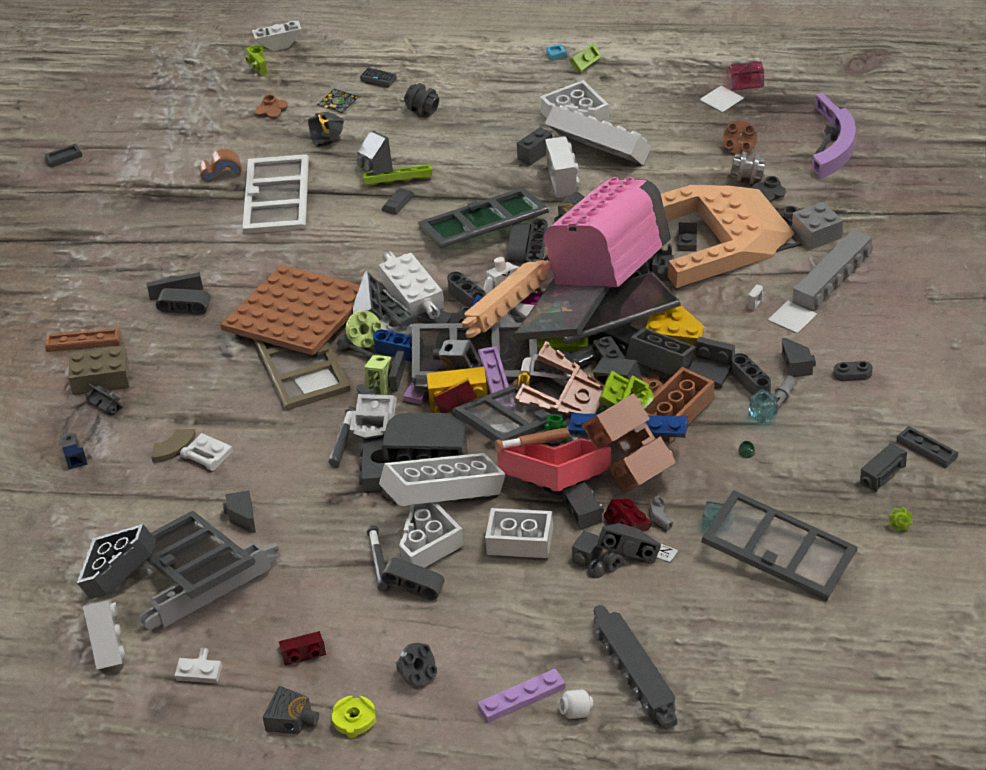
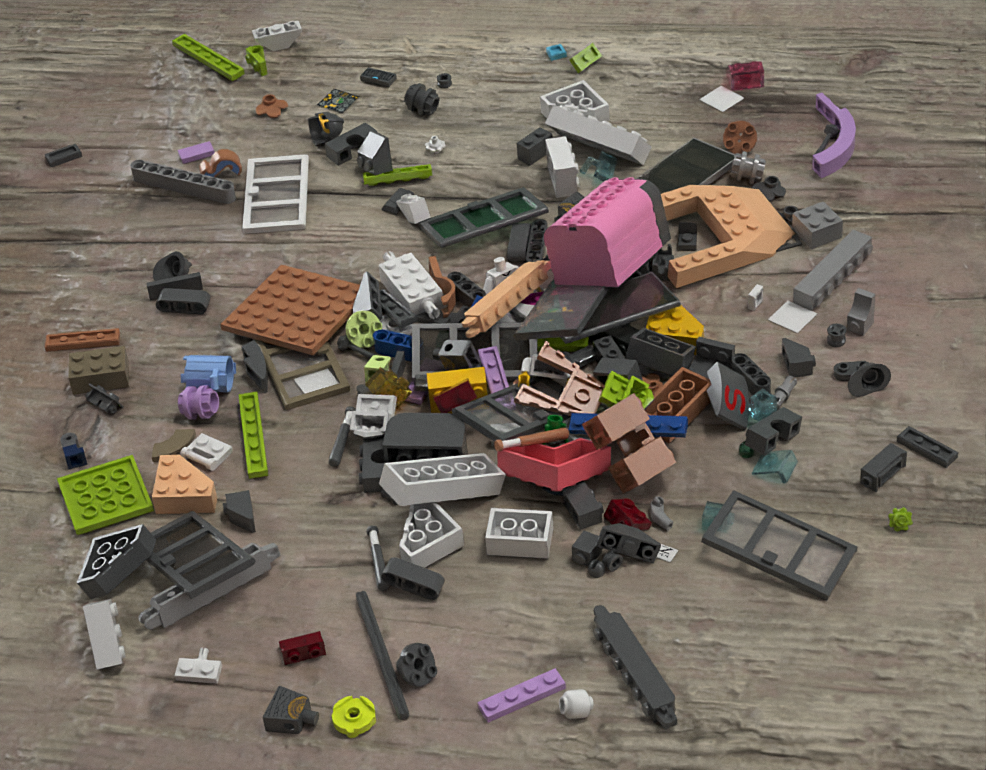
none -> lime plate [57,455,154,535]
none -> light grey beam [130,160,236,204]
none -> light nougat brick [152,455,217,514]
none -> dark grey piece [153,251,192,281]
none -> lime plate [172,34,245,81]
none -> lavender tile [178,141,215,164]
none -> lavender piece [178,385,219,420]
none -> light blue container [181,355,236,392]
none -> lime plate [238,392,269,479]
none -> dark grey slope [241,340,268,393]
none -> dark grey arch [325,122,377,166]
none -> dark grey axle [356,591,410,720]
none -> clear yellow brick [365,367,412,409]
none -> white slope [396,194,431,224]
none -> white plant [425,136,445,154]
none -> nougat piece [428,256,456,318]
none -> dark grey bush [437,73,452,88]
none -> clear light blue plate [580,151,617,181]
none -> clear smoke door [636,138,735,194]
none -> dark grey slope [707,362,749,430]
none -> dark grey arch [745,407,802,455]
none -> clear light blue piece [752,450,798,483]
none -> dark grey wheel [827,323,846,347]
none -> light grey arch [847,288,876,336]
none -> dark grey piece [848,362,891,397]

